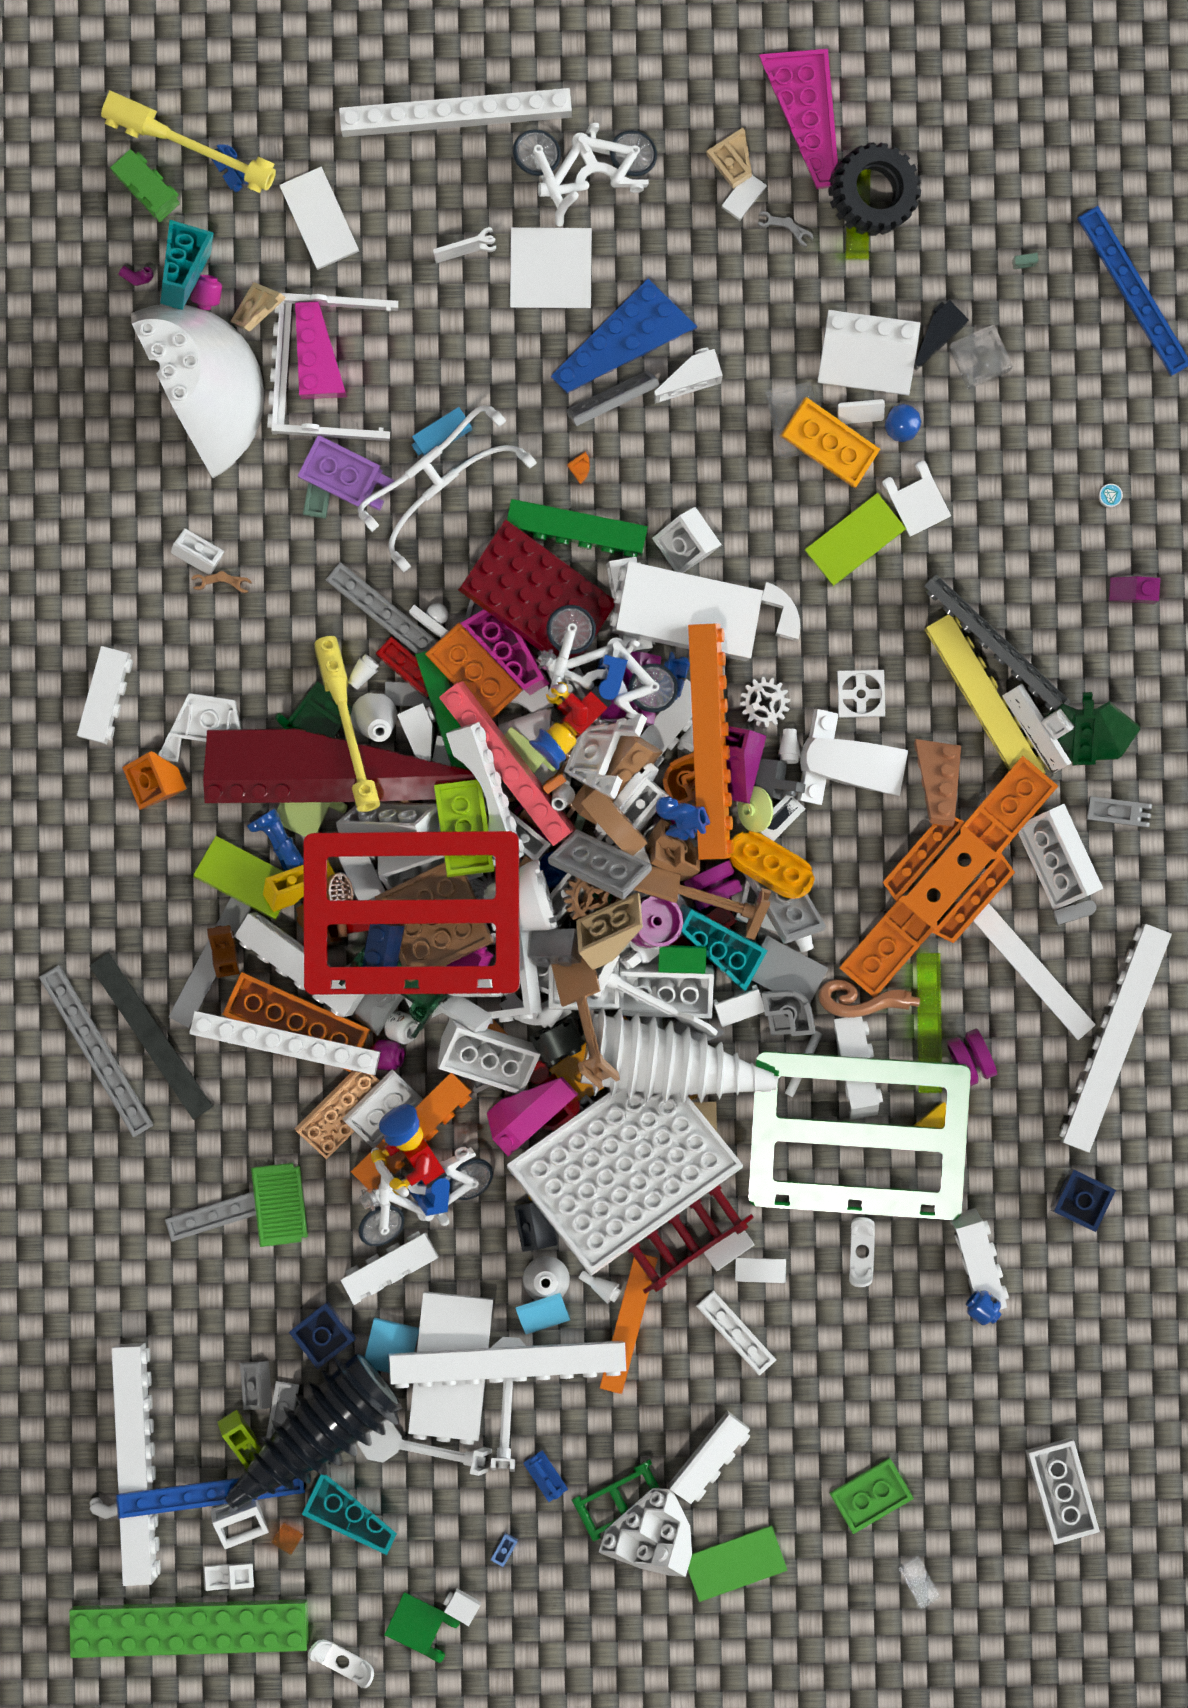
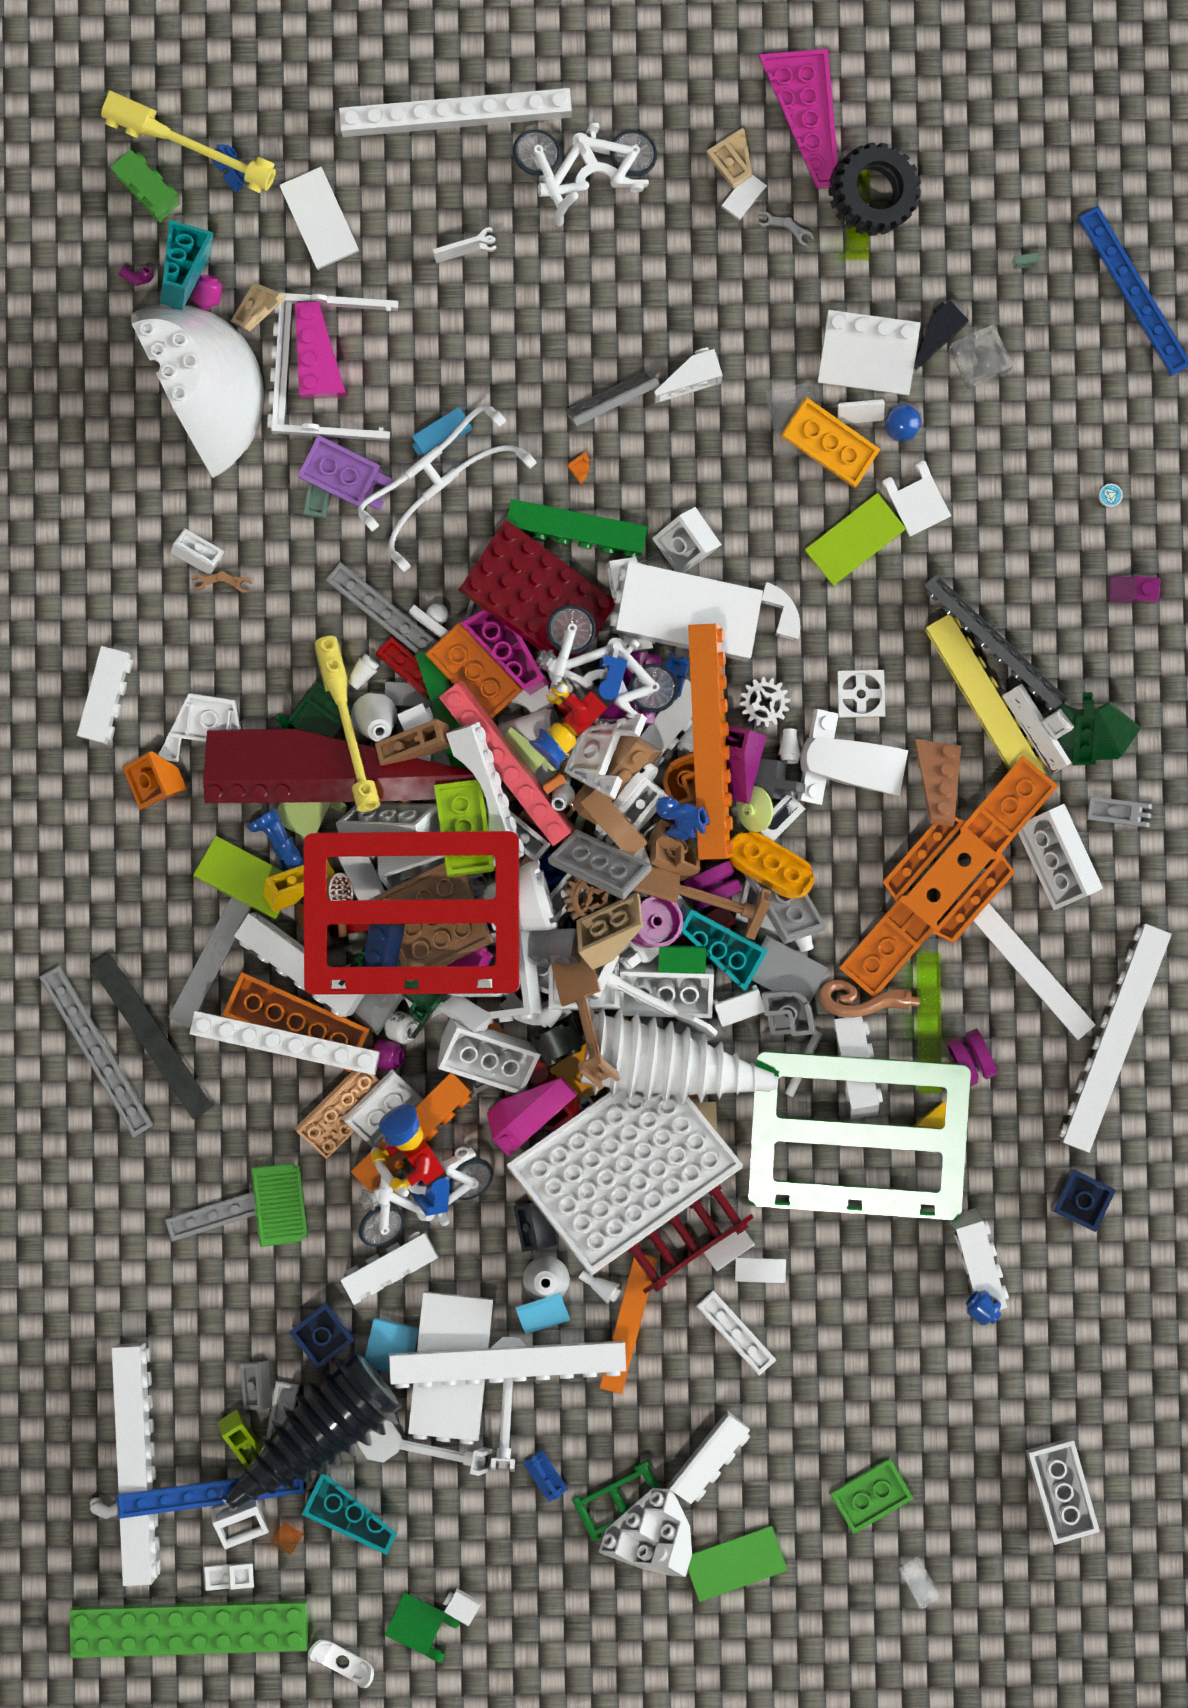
reddish brown brick [207,925,240,978] -> none
medium blue piece [491,1533,518,1567] -> none
white sticker [510,227,592,308] -> none
blue wing [551,279,697,394] -> none
white piece [849,1217,875,1287] -> none
light grey bar [1053,900,1096,926] -> none
none -> medium nougat slope [375,719,450,766]

